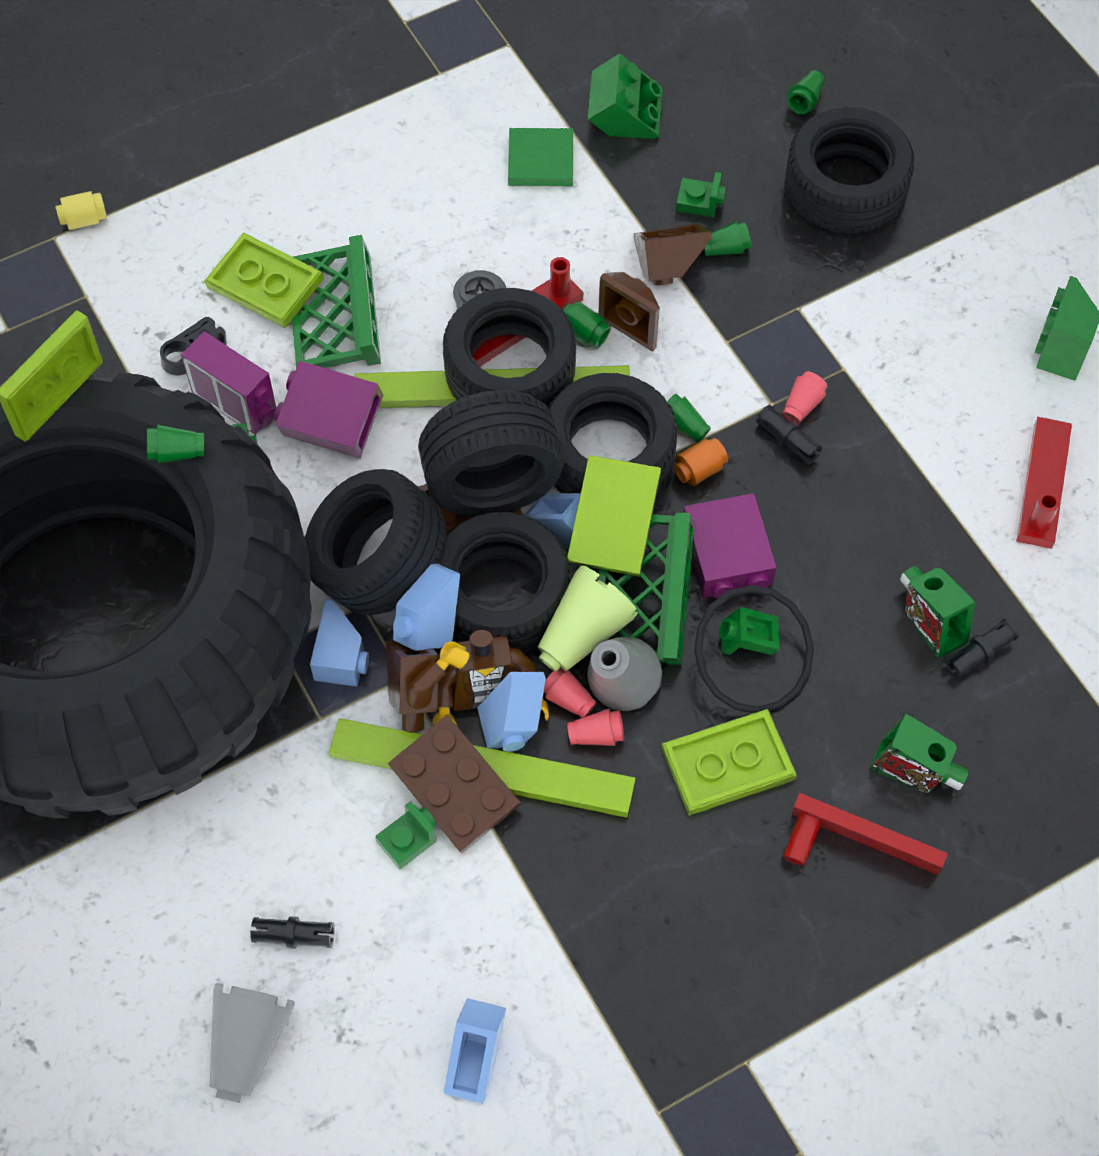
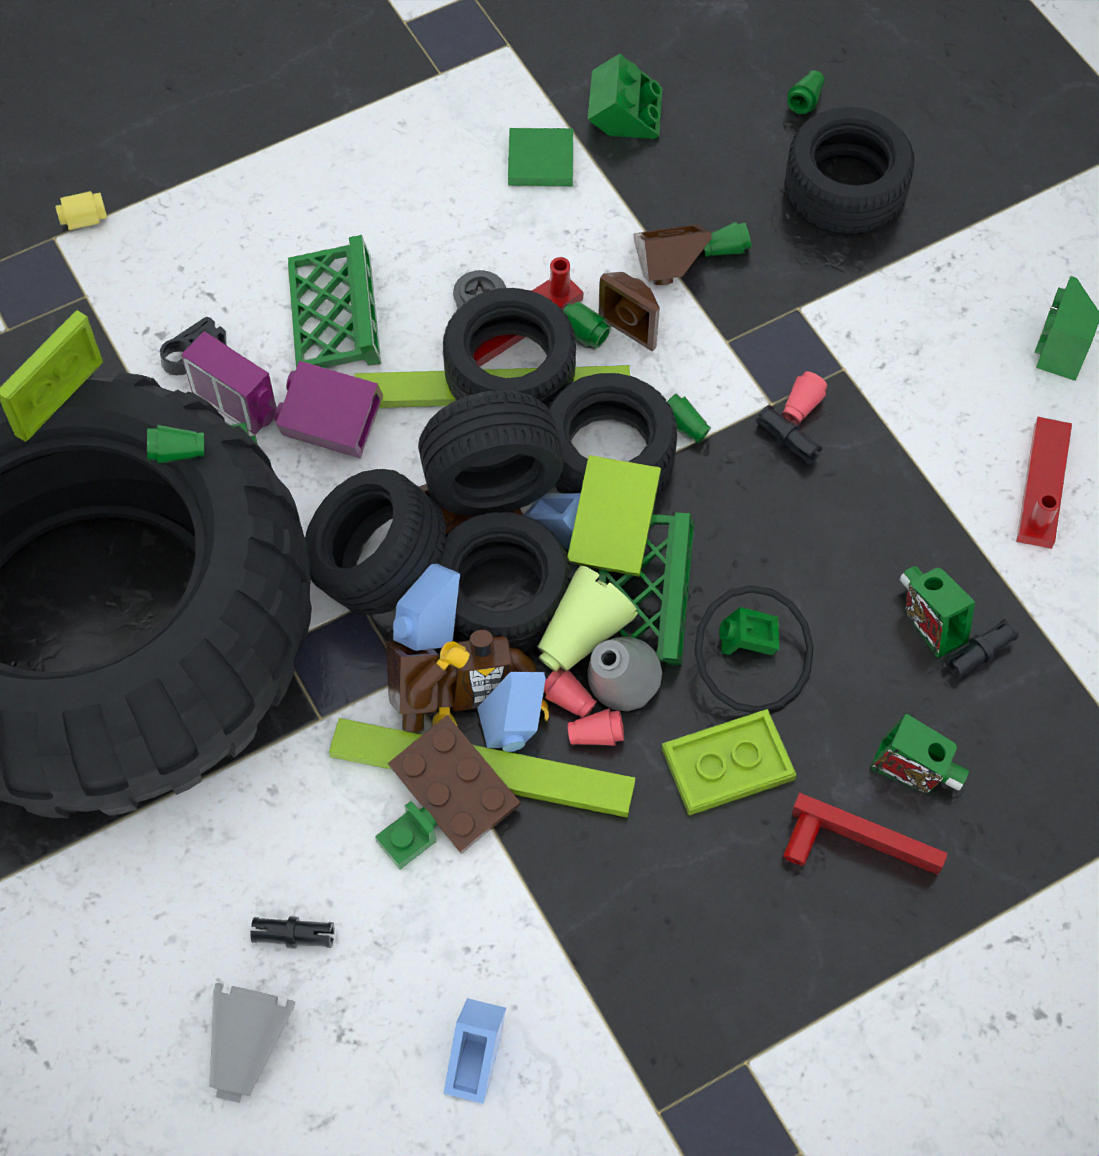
lime tile [204,232,324,328] -> none
light blue slope [310,598,369,687] -> none
orange brick [674,438,728,486] -> none
green bracket [676,172,726,218] -> none
magenta brick [683,493,777,598] -> none

